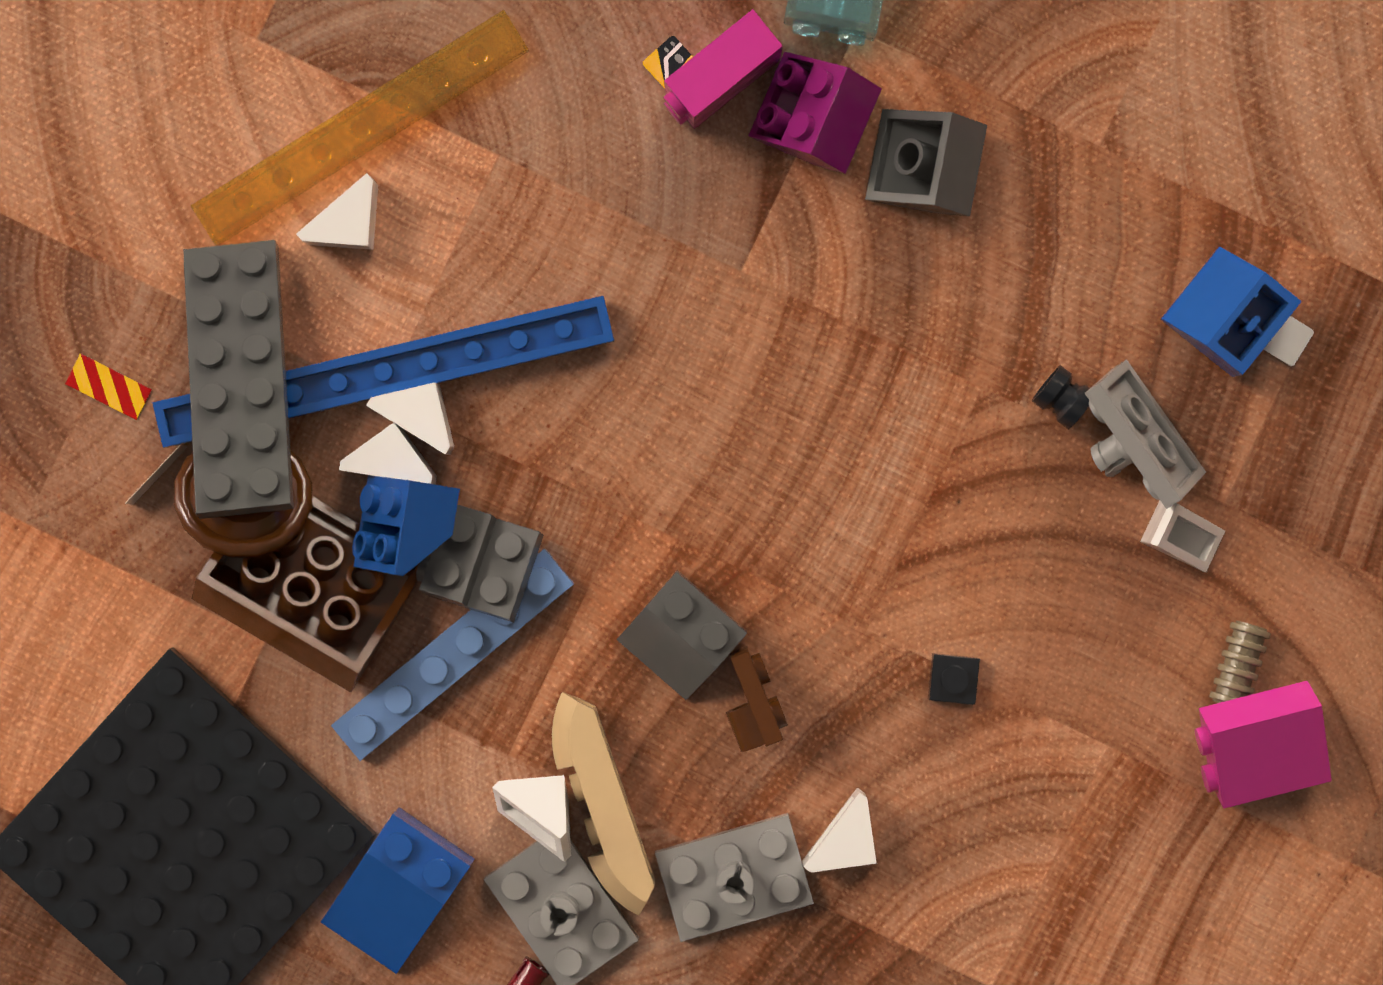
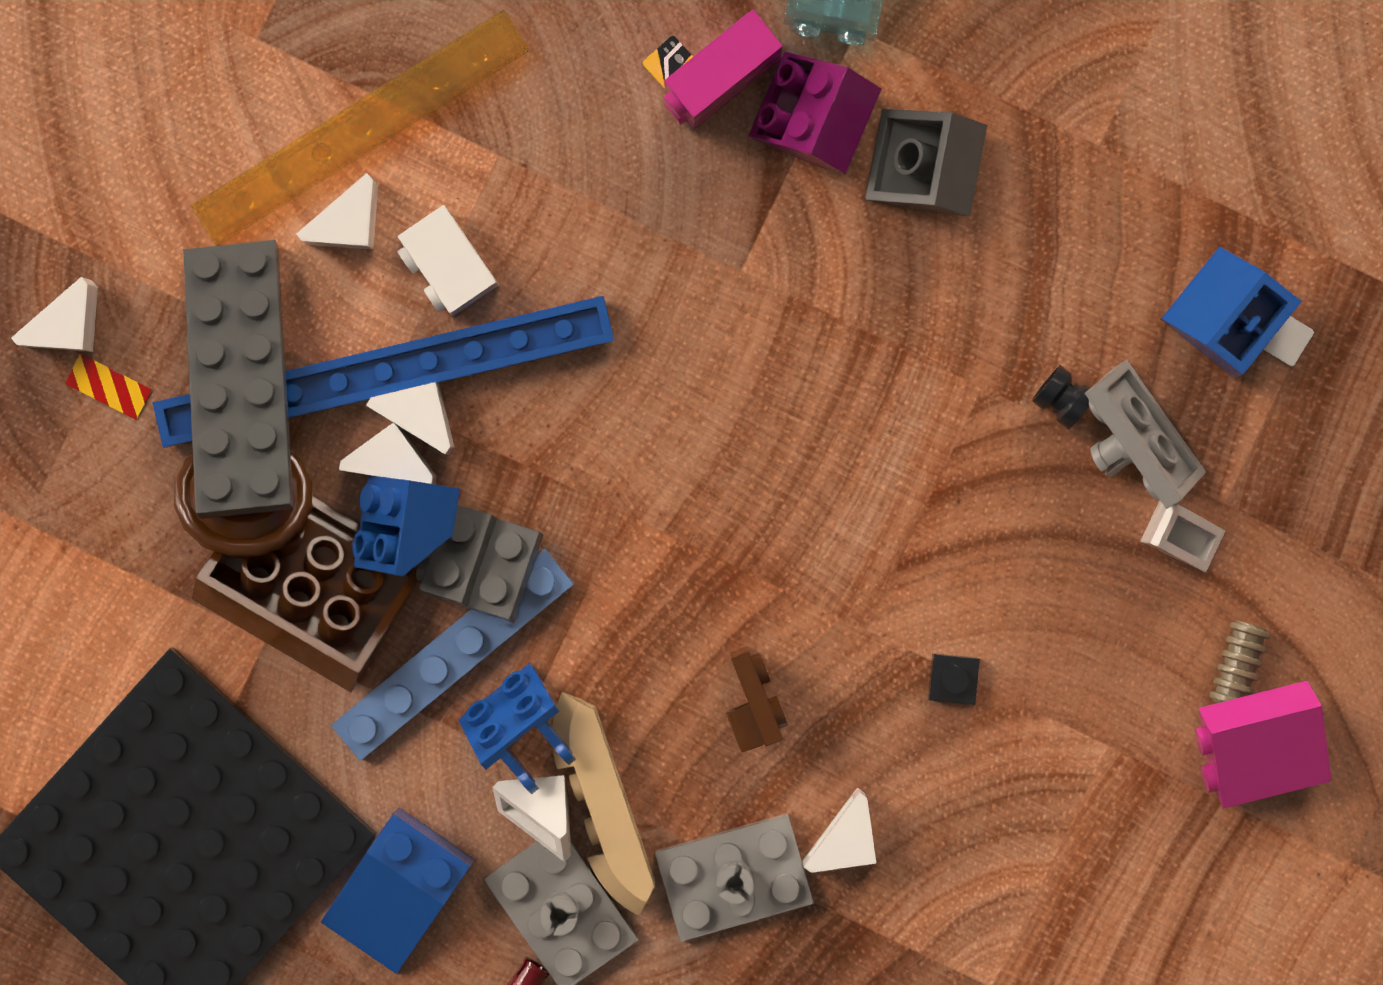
white sticker [125,445,188,505] -> none
dark grey slope [617,570,747,700] -> none
none -> white slope [11,277,98,352]
none -> white brick [397,205,499,316]
none -> blue plate [458,663,576,794]

